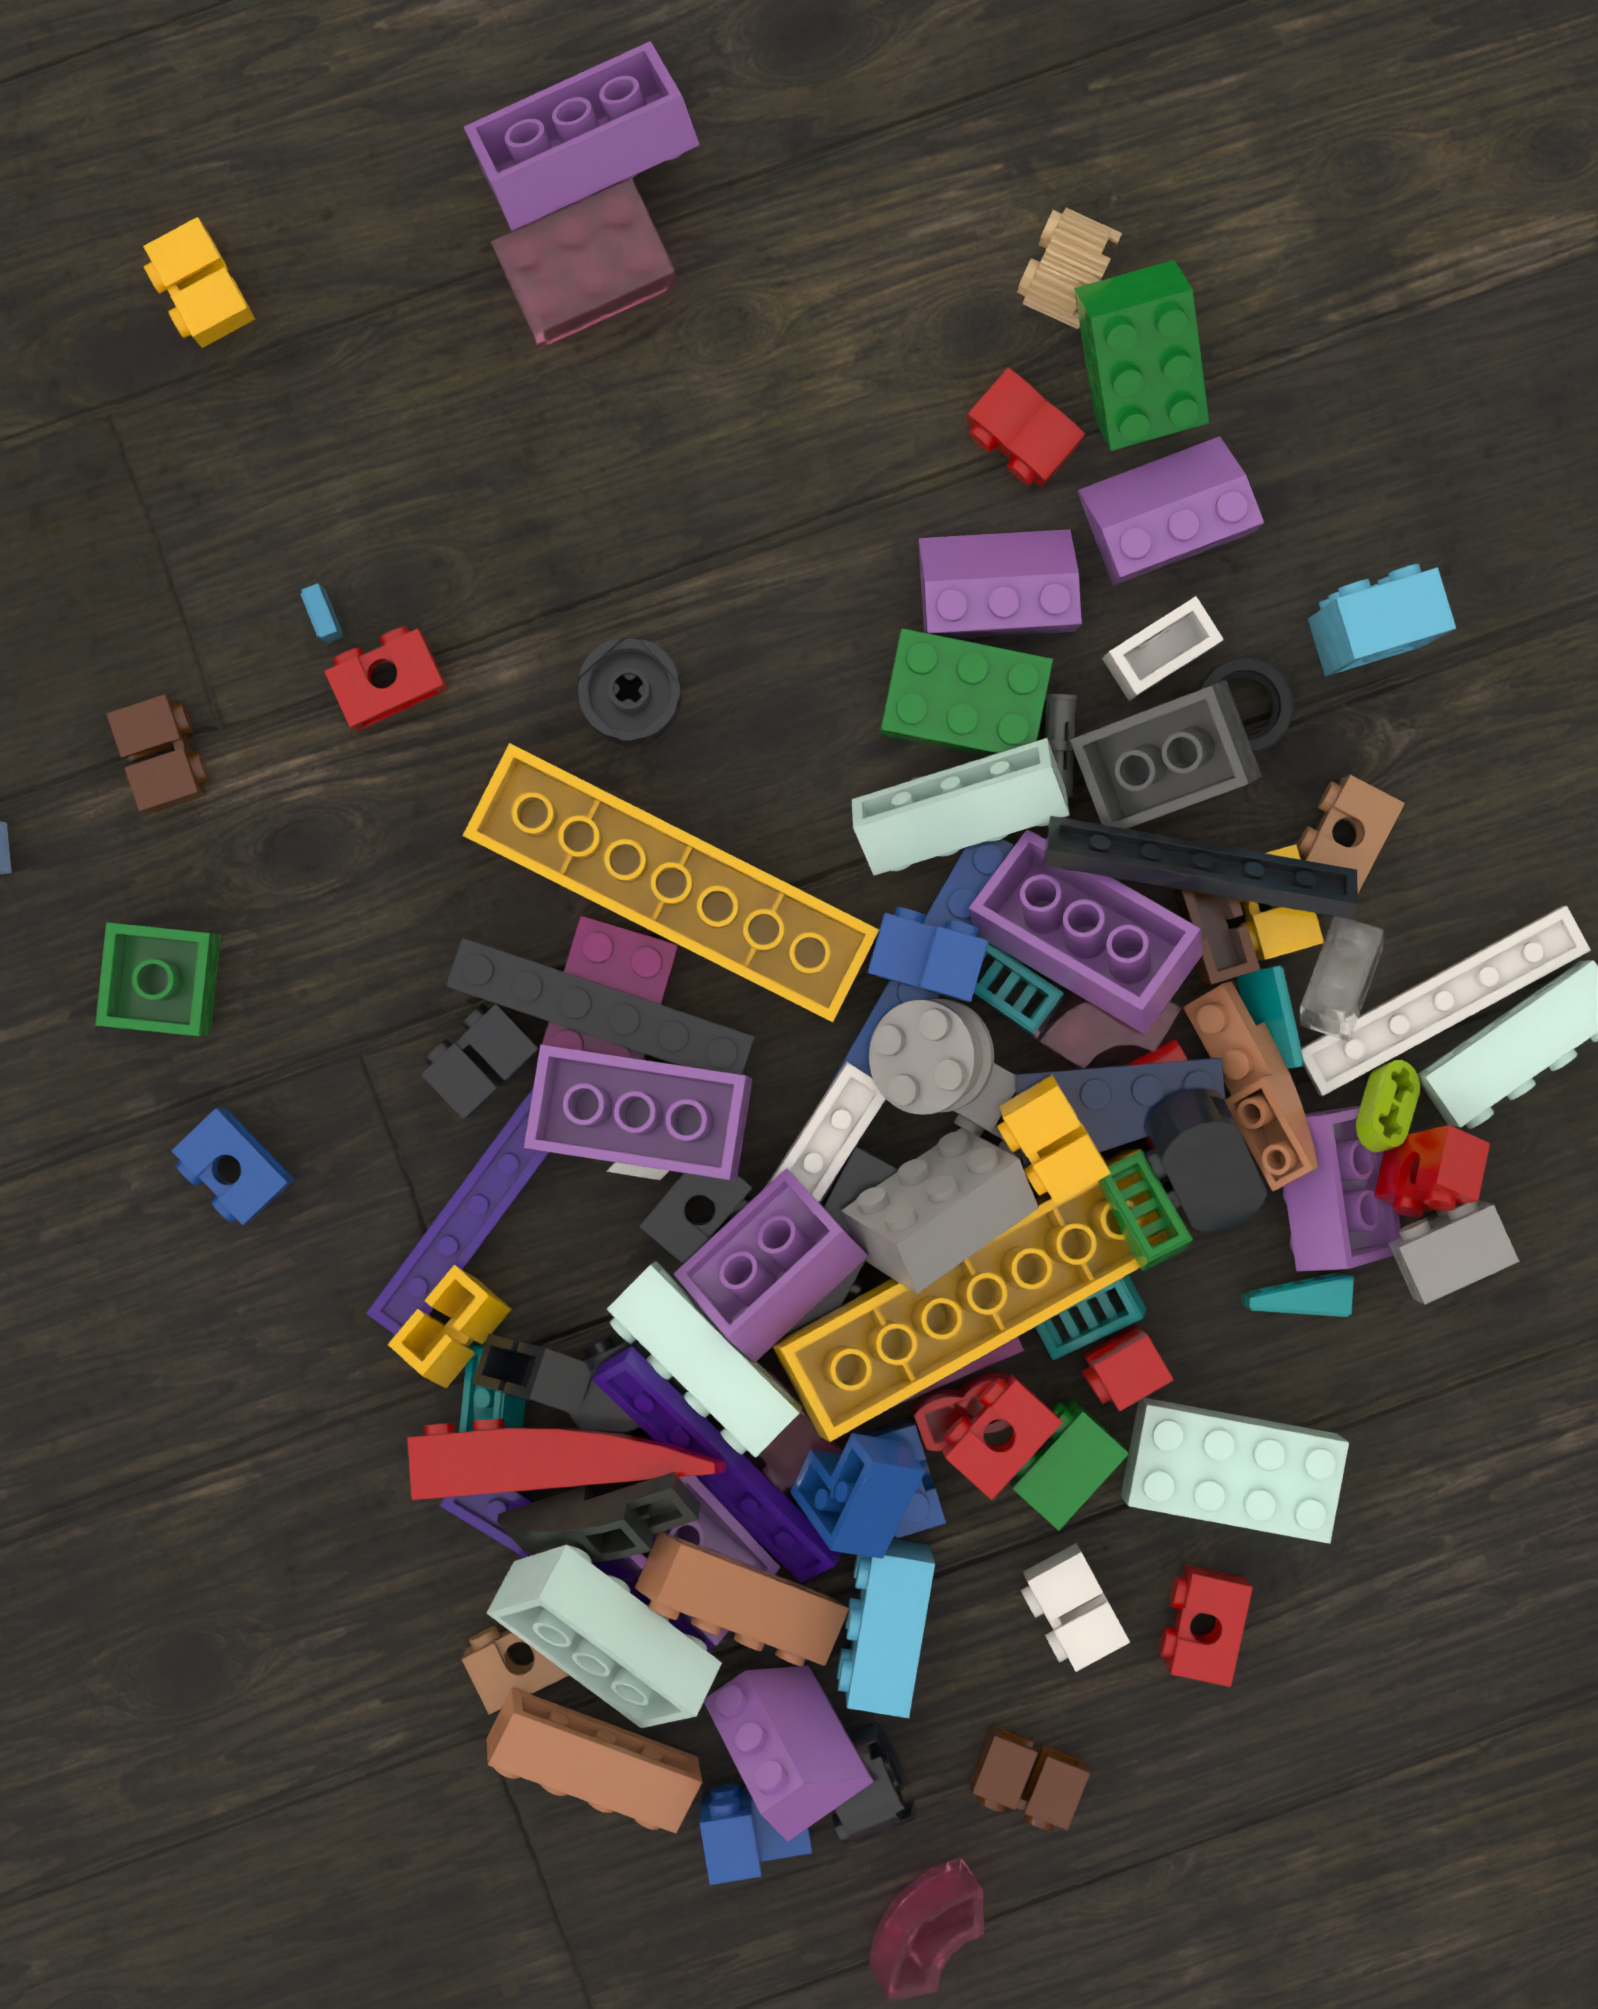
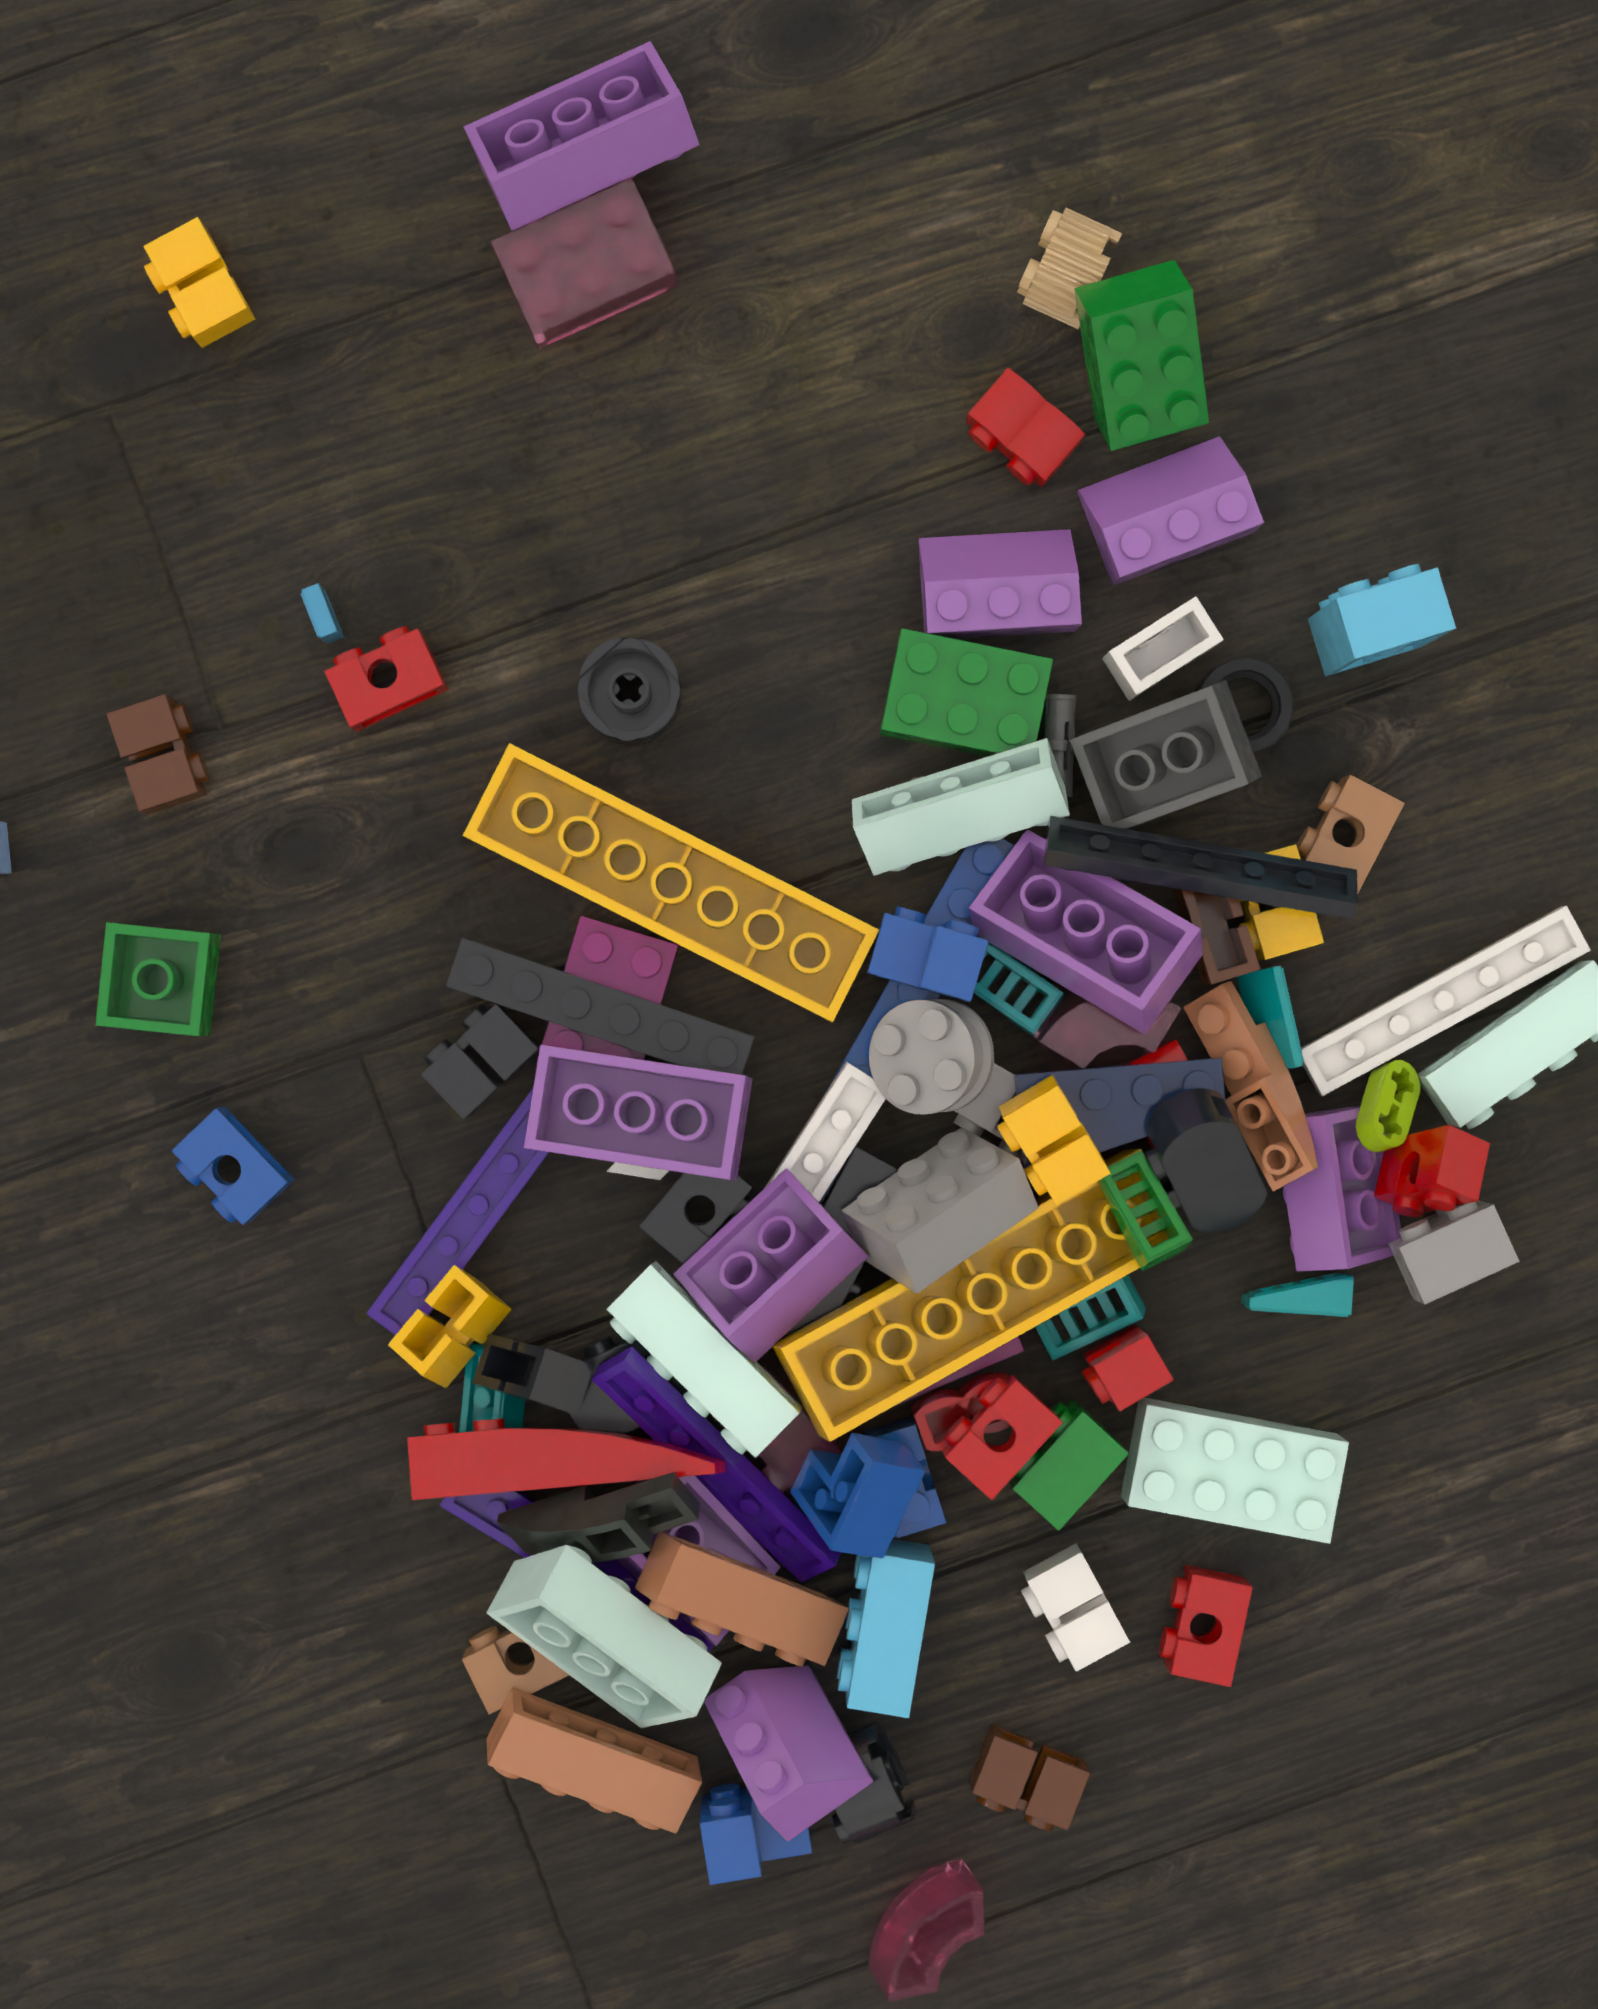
clear brick [1300,916,1384,1042] -> none

